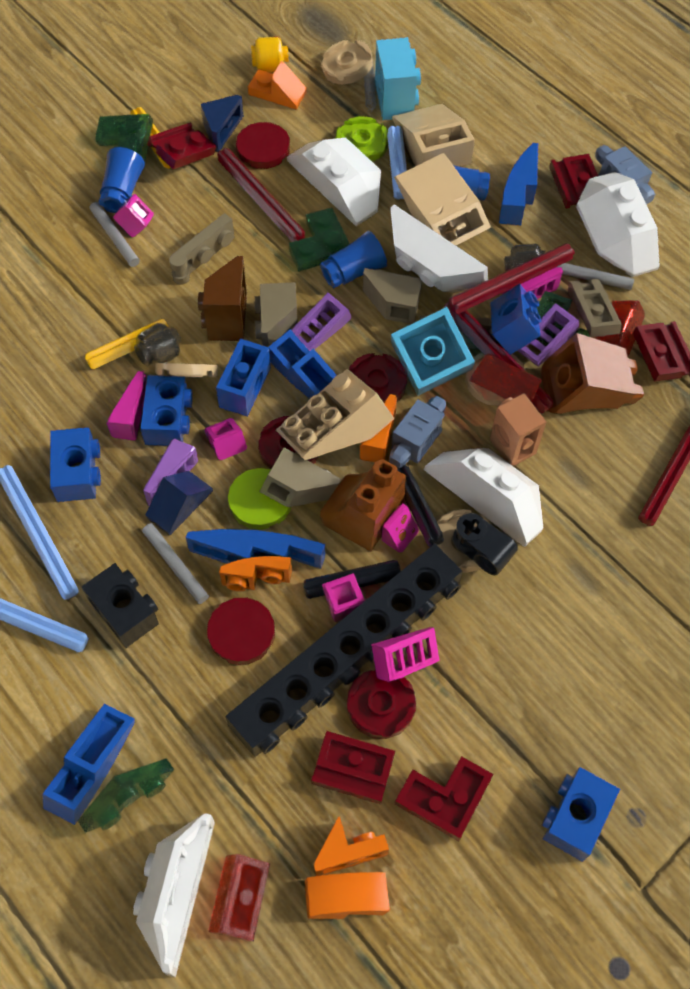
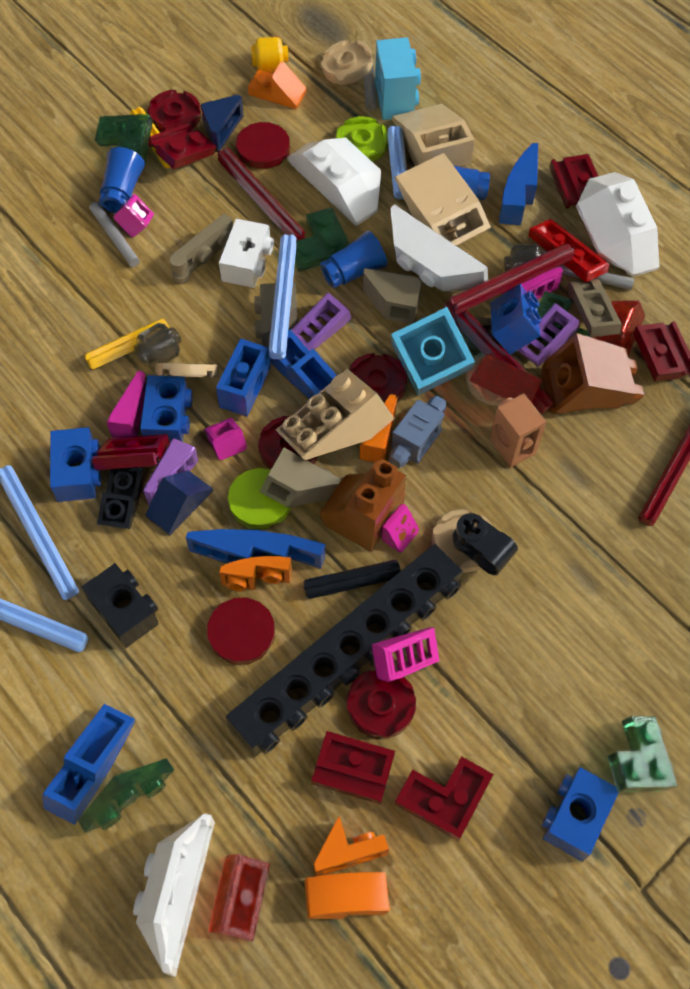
light grey bar [142,523,209,604] -> none
reddish brown slope [198,256,247,341] -> none
dark pink slope [322,573,365,622] -> none
black axle [397,465,444,547] -> none
white wedge [424,448,543,547] -> none
sand blue piece [595,145,655,204] -> none
none -> dark red plate [92,434,169,470]
none -> black slope [97,467,145,529]
none -> dark red tile [148,90,201,132]
none -> white brick [219,218,274,288]
none -> light blue axle [269,234,297,360]
none -> red tile [528,219,609,282]
none -> clear green plate [607,716,677,792]

